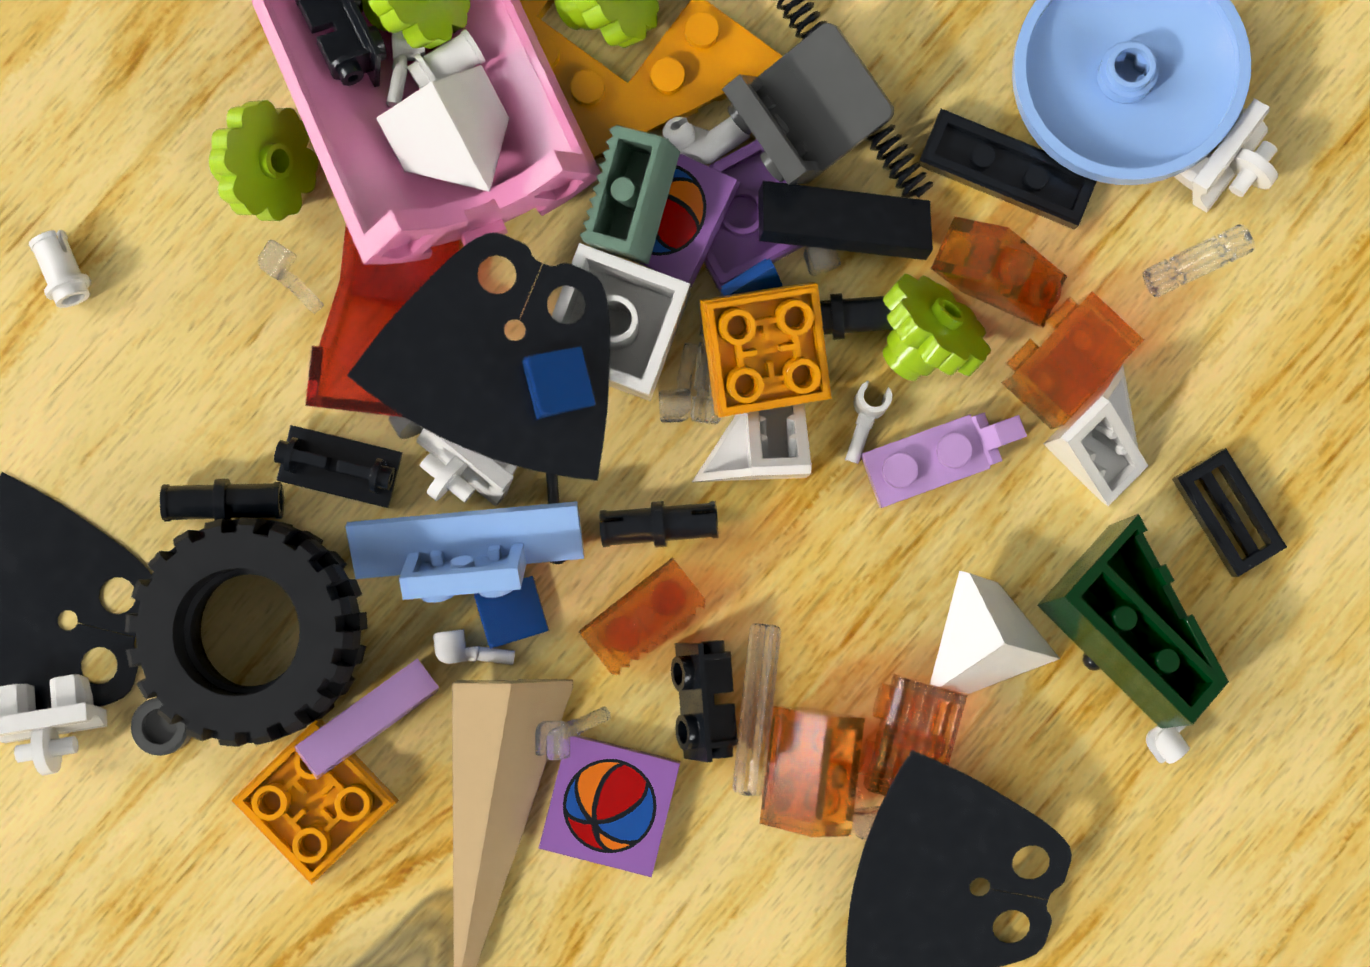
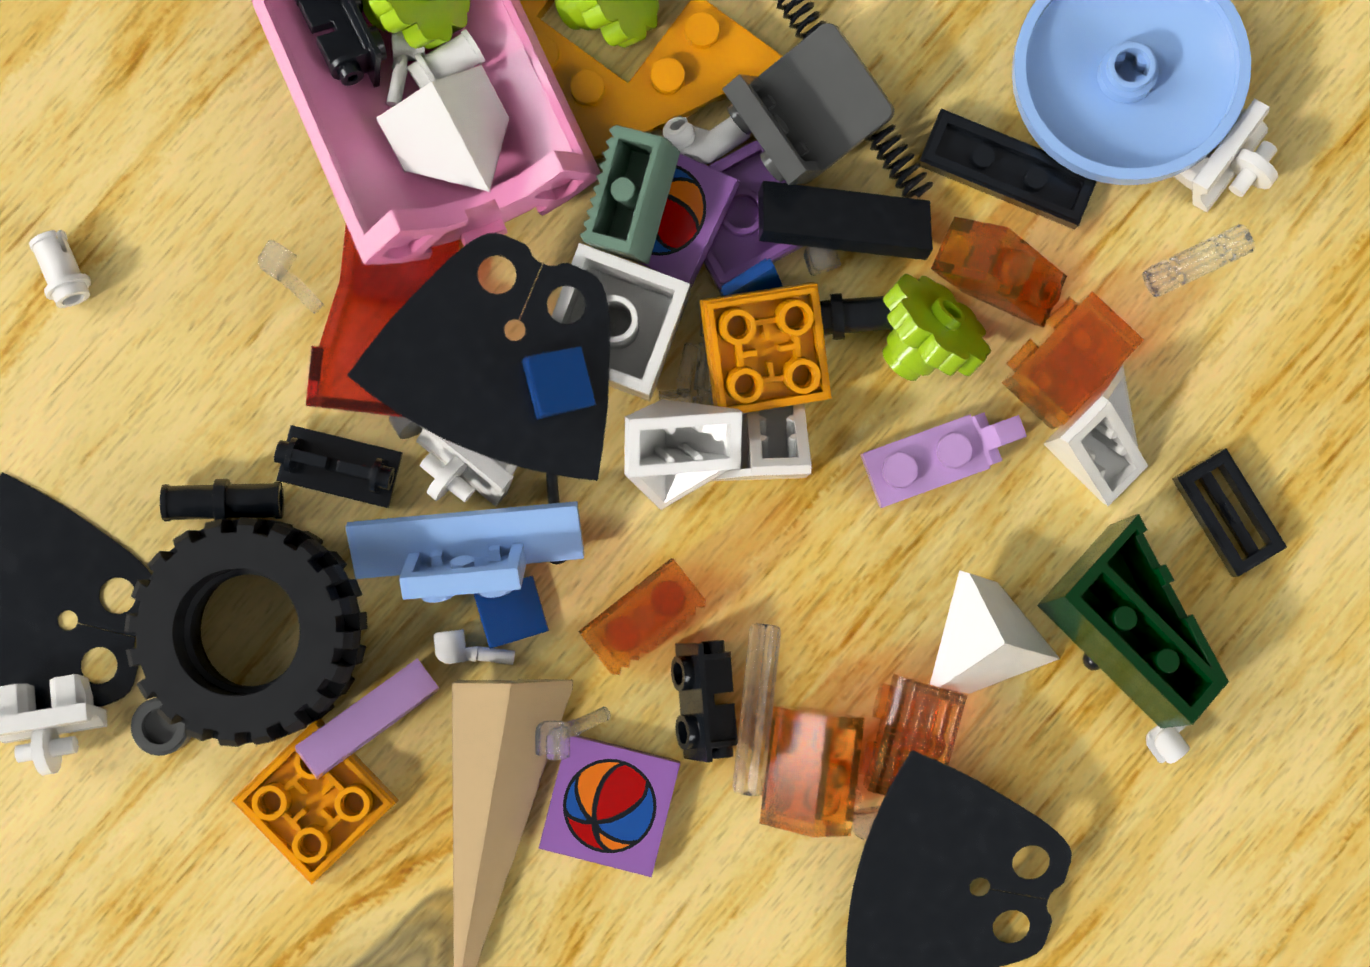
lime plant [209,100,318,221] -> none
black pin [599,501,719,548] -> none
white hand [845,381,892,464] -> none
none -> white slope [625,399,742,510]

